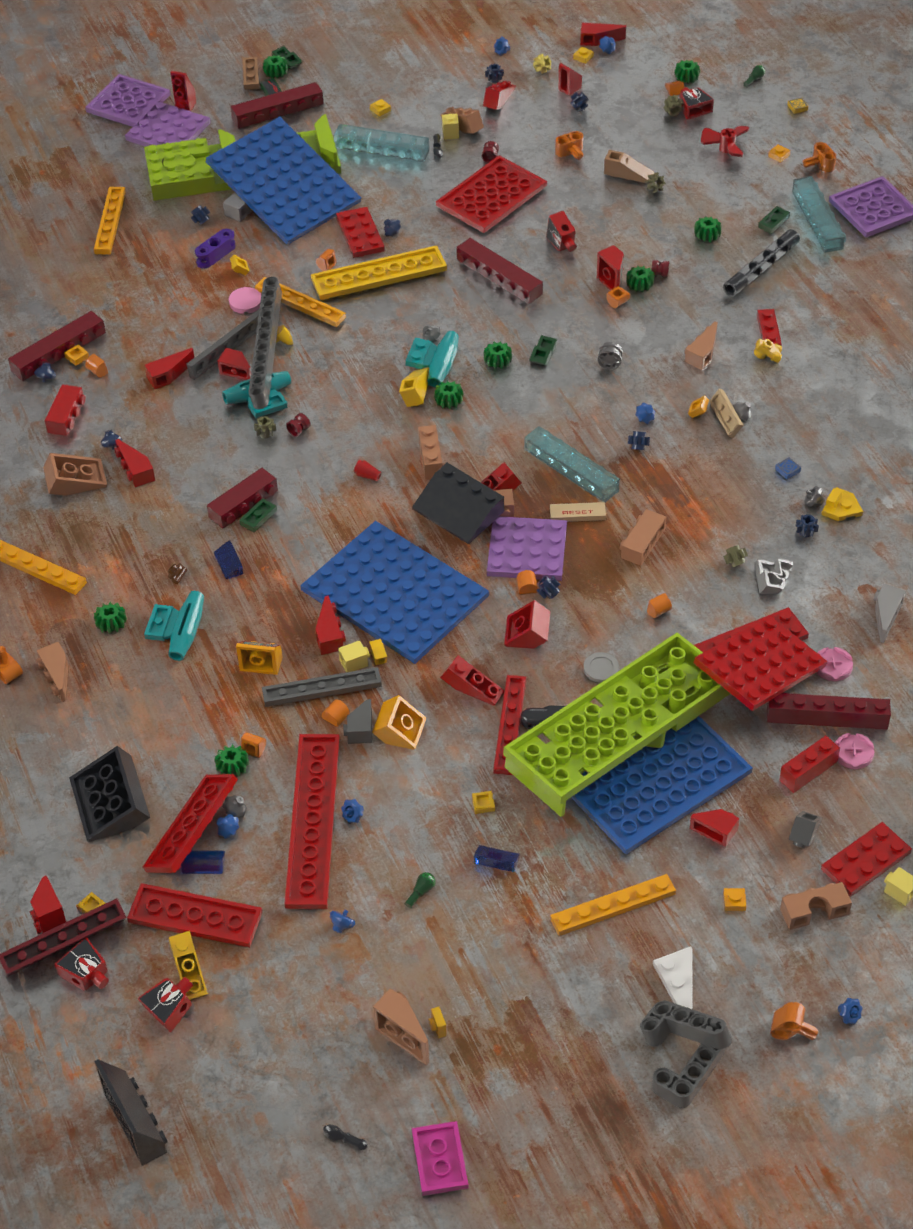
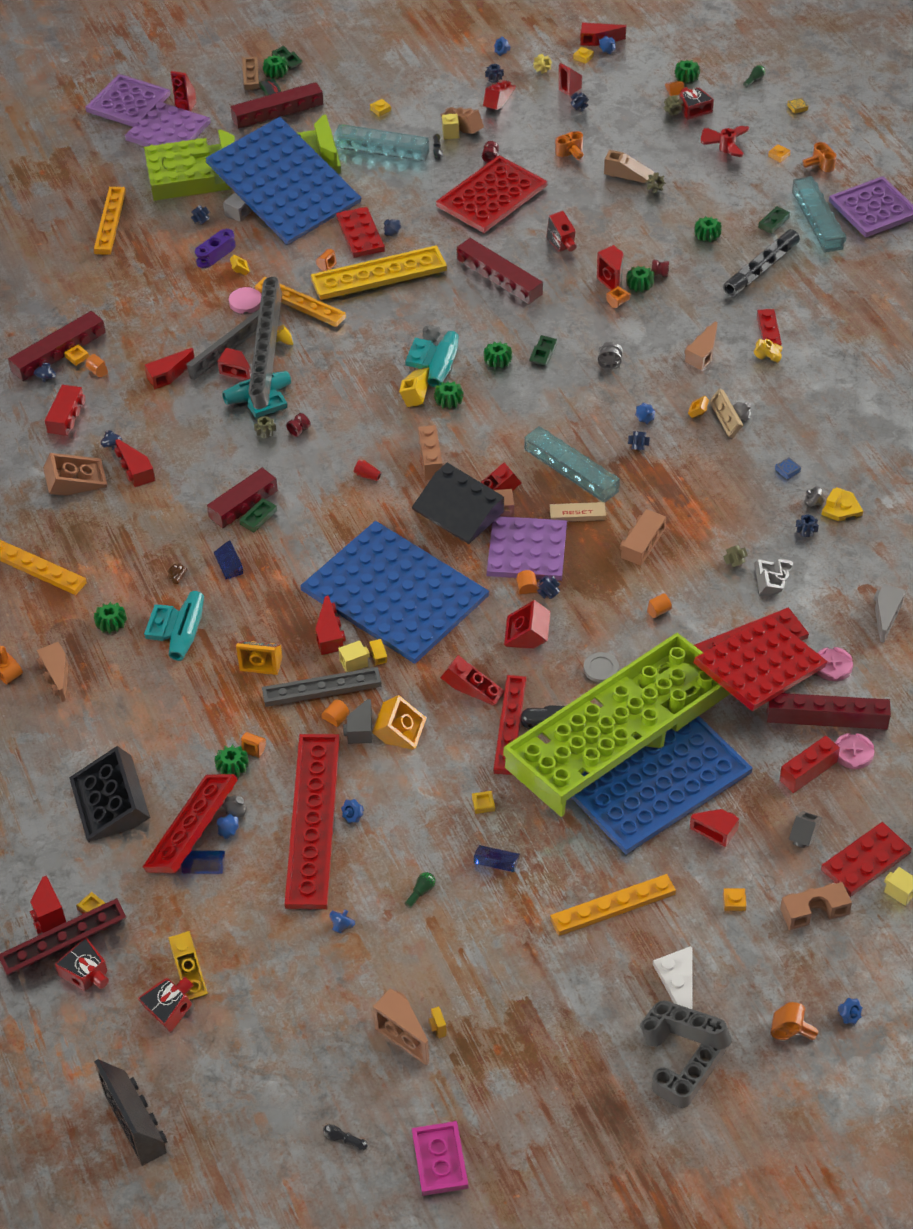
red plate [127,883,263,948] -> none

